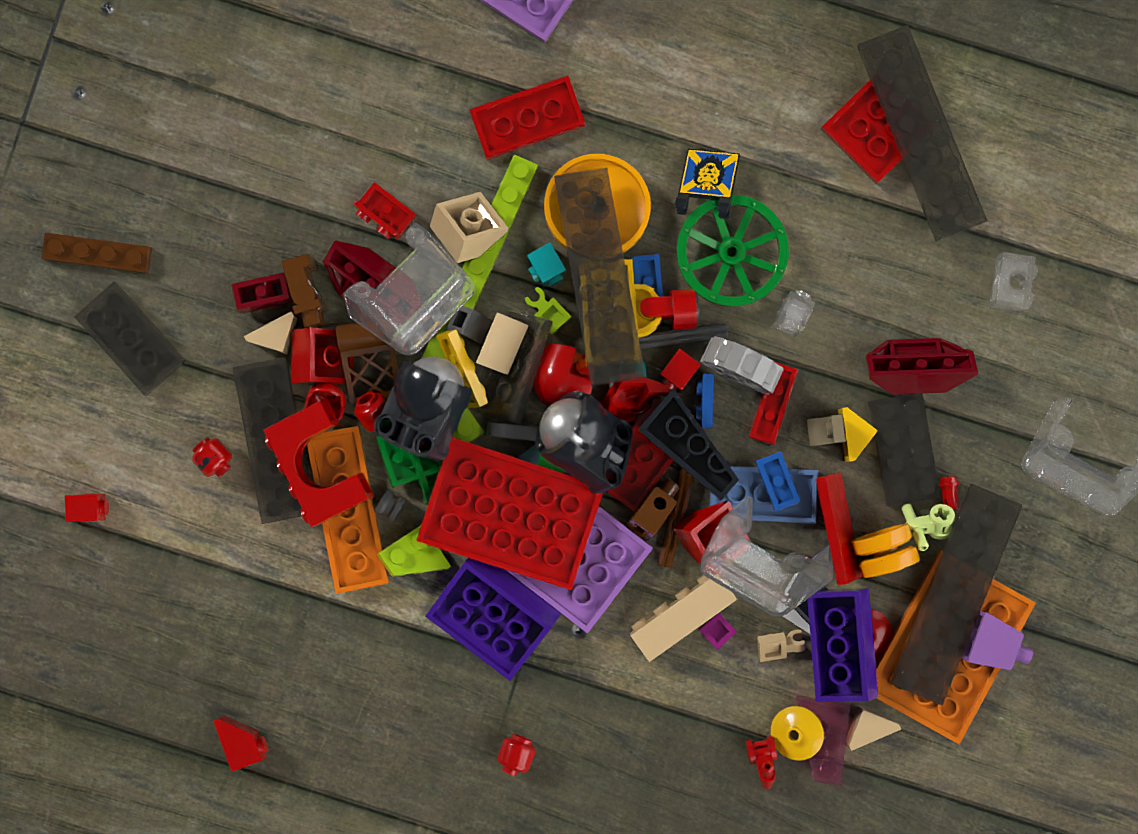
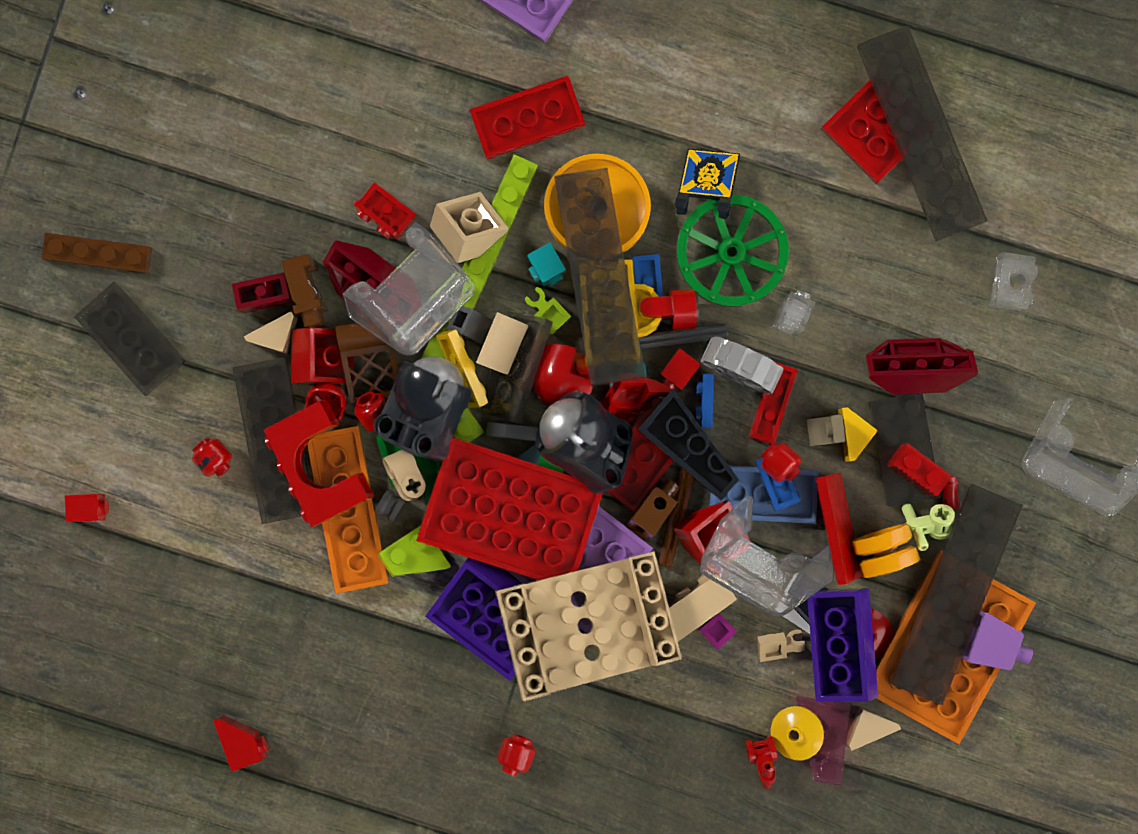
none -> tan piece [382,449,426,502]
none -> tan slope [496,552,682,701]
none -> red head [761,442,801,483]
none -> red brick [887,443,952,496]

